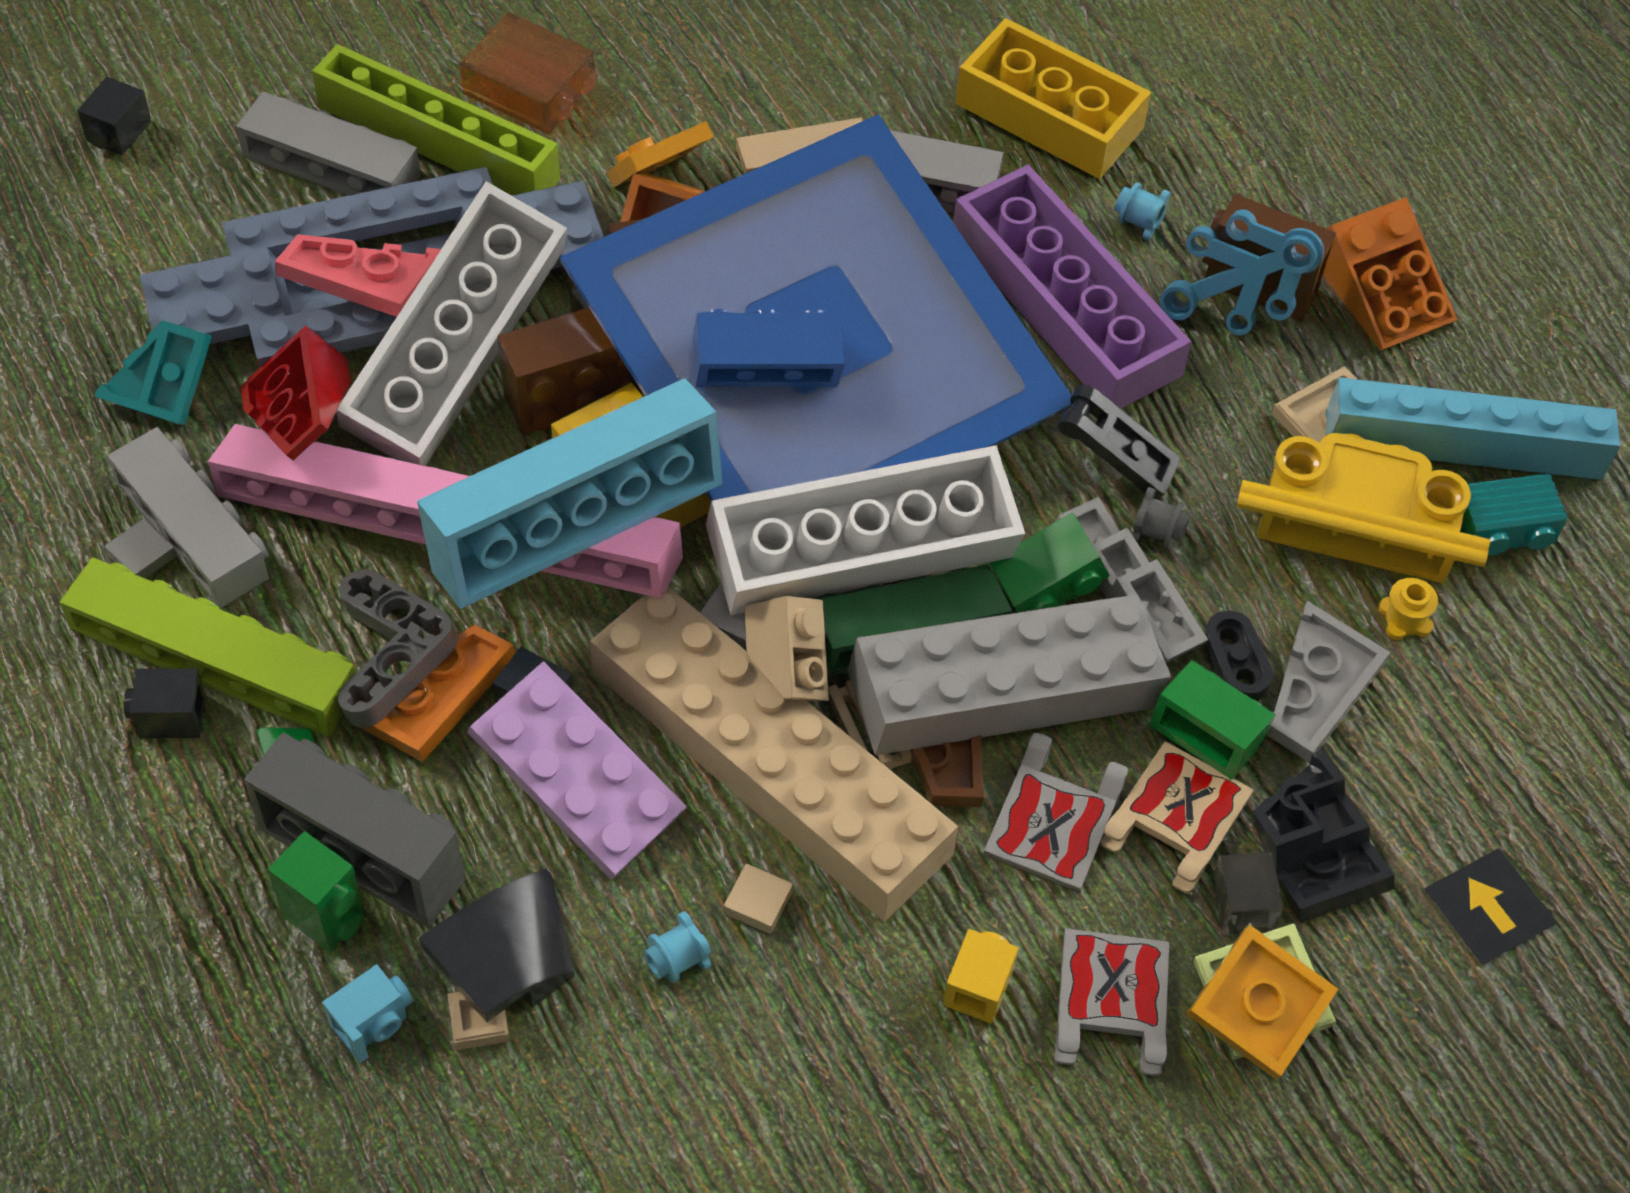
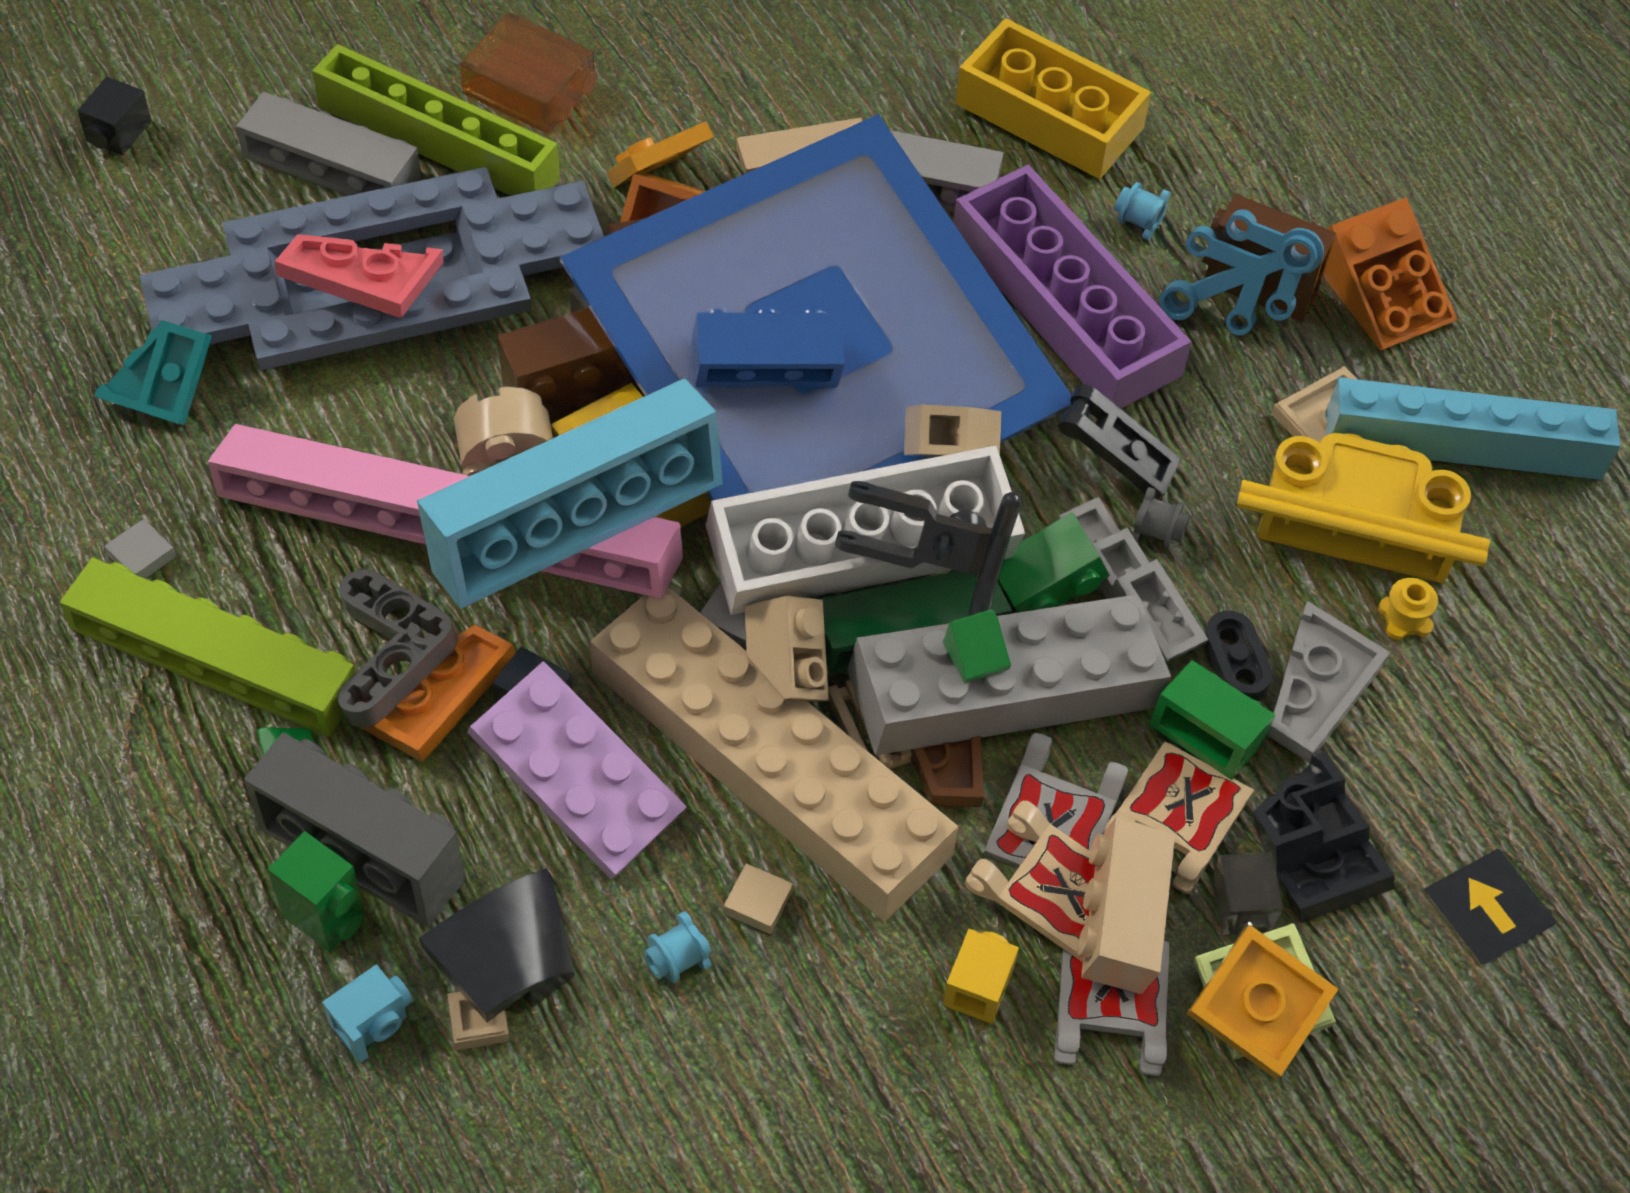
light grey brick [107,427,269,608] -> none
black brick [124,669,206,738] -> none
red wedge [241,325,351,461] -> none
white brick [337,181,567,466] -> none
teal brick [1460,474,1567,555] -> none
none -> tan brick [454,387,553,476]
none -> black piece [835,481,1022,616]
none -> tan slope [904,404,1001,457]
none -> green slope [942,609,1011,683]
none -> tan flag [965,801,1095,962]
none -> tan brick [1077,817,1175,995]

